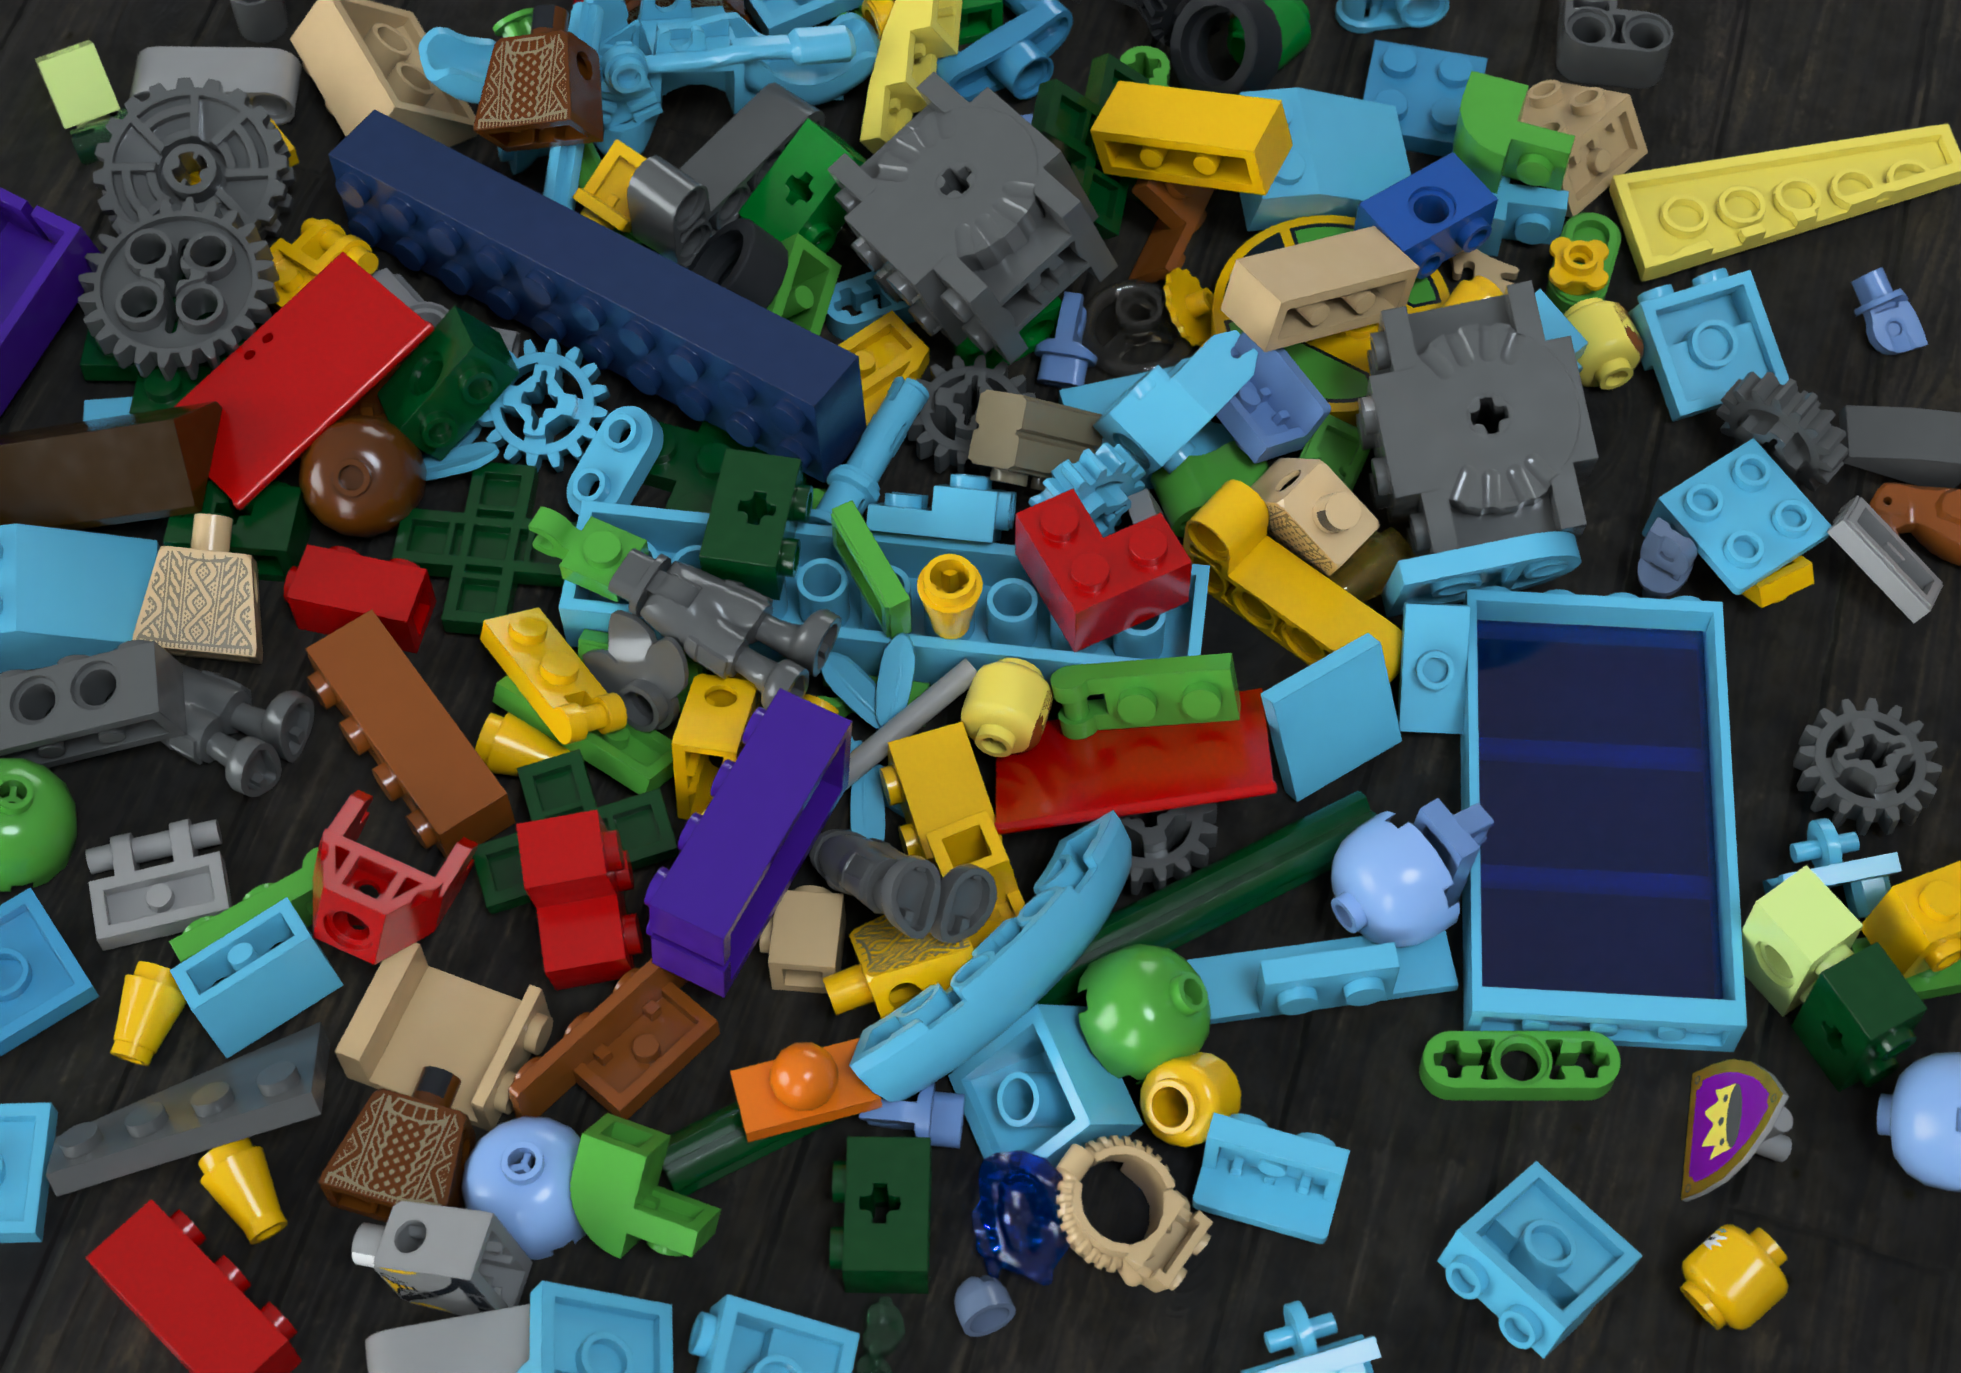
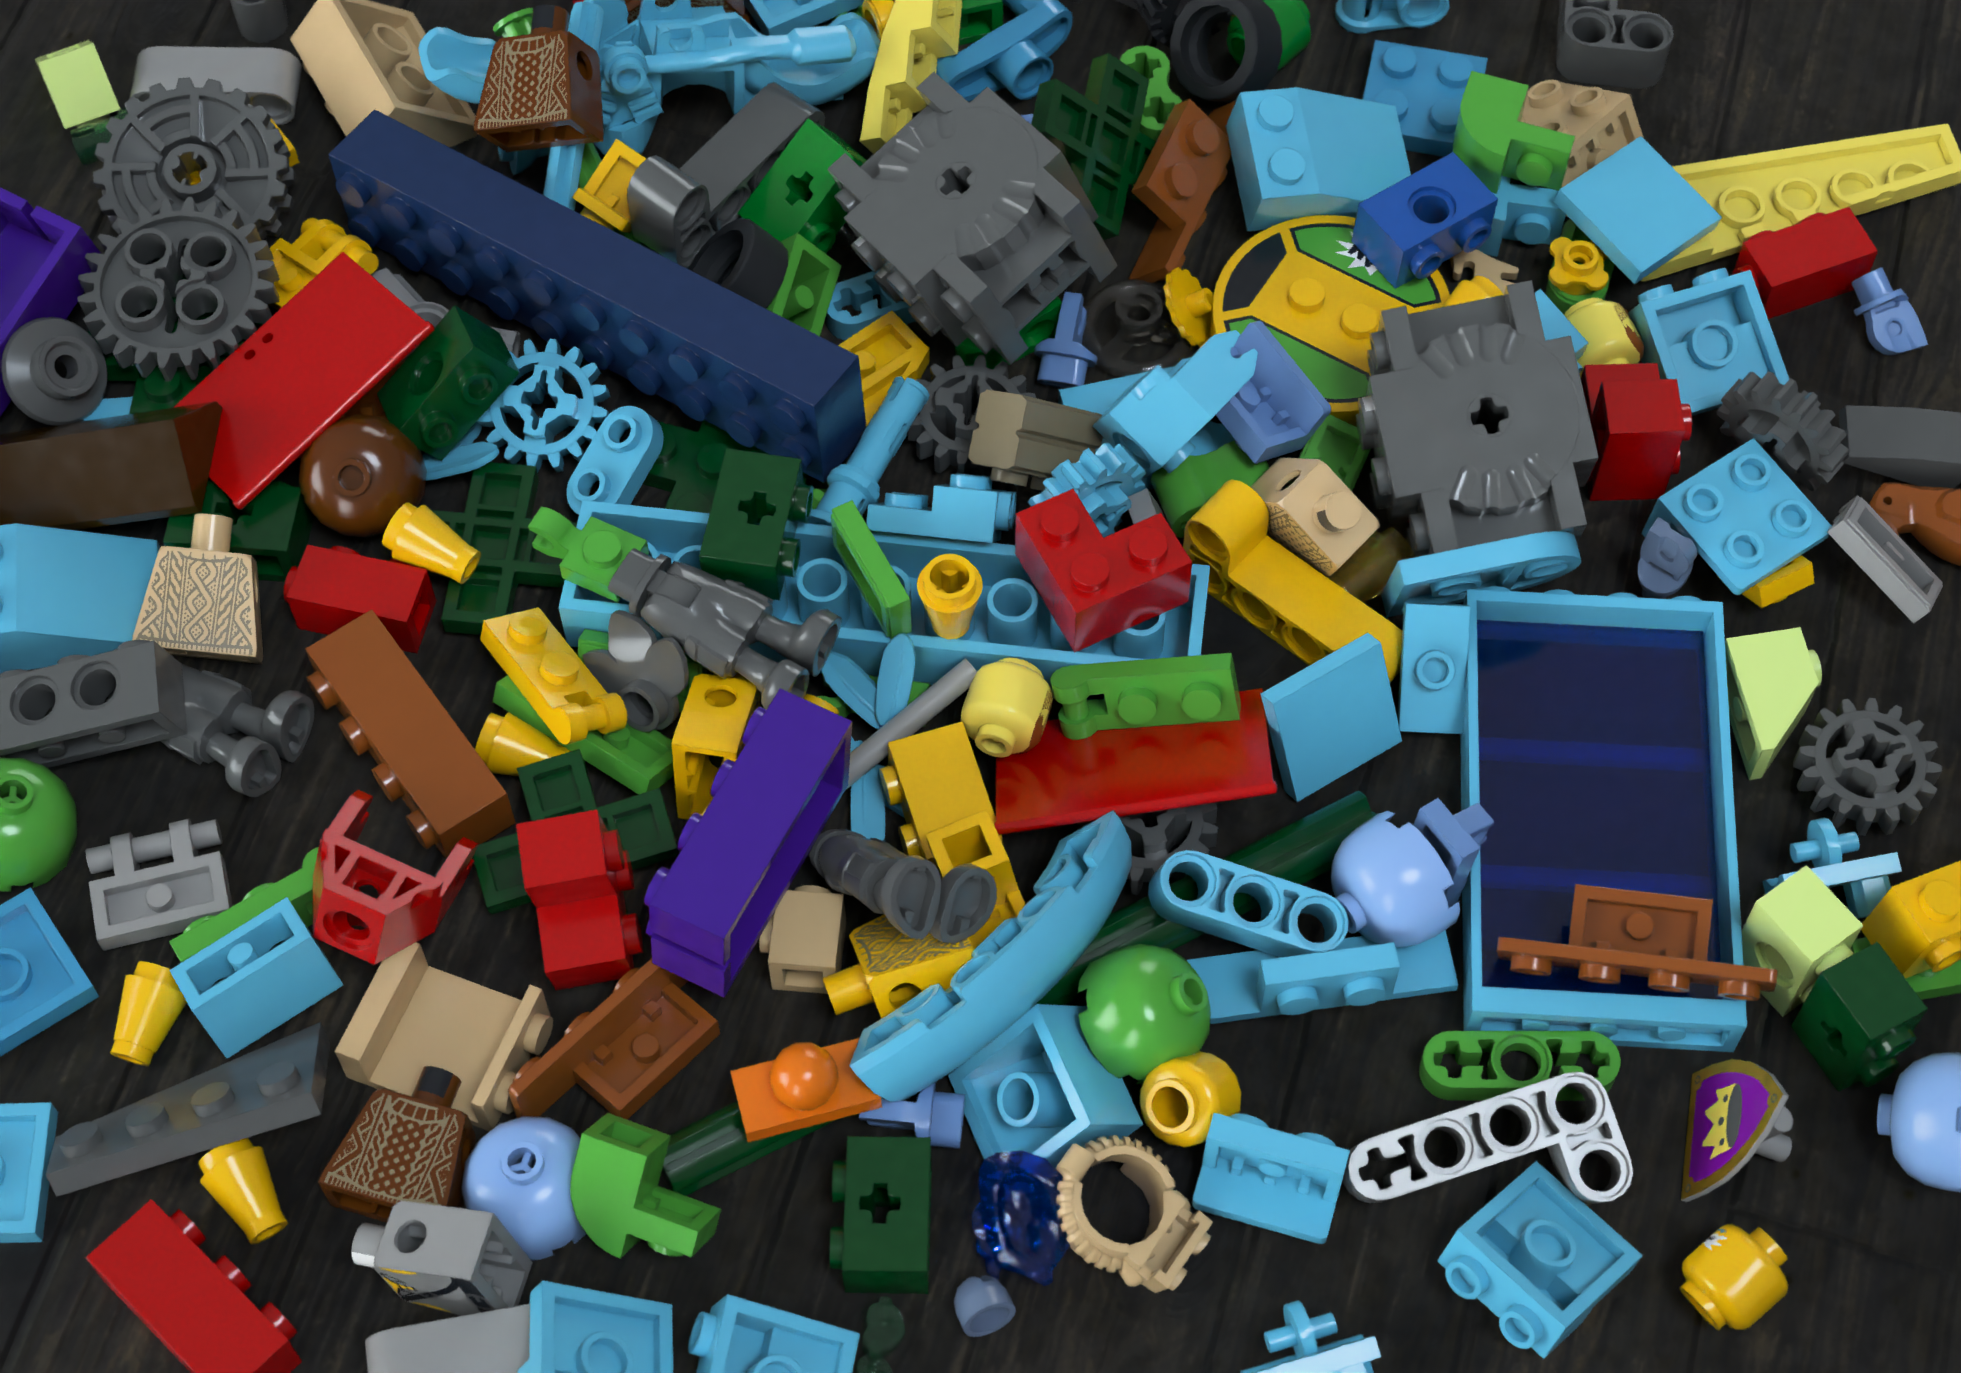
yellow brick [1090,81,1293,195] -> none
tan brick [1220,226,1420,352] -> none
none -> dark grey piece [1,317,108,426]
none -> yellow cone [382,502,481,584]
none -> medium azure beam [1148,850,1348,957]
none -> beam [1342,1072,1633,1205]
none -> dark orange bracket [1497,884,1778,1001]
none -> medium azure tile [1553,136,1722,284]
none -> red brick [1581,363,1692,501]
none -> yellowish green slope [1725,627,1822,780]
none -> red brick [1732,207,1878,319]

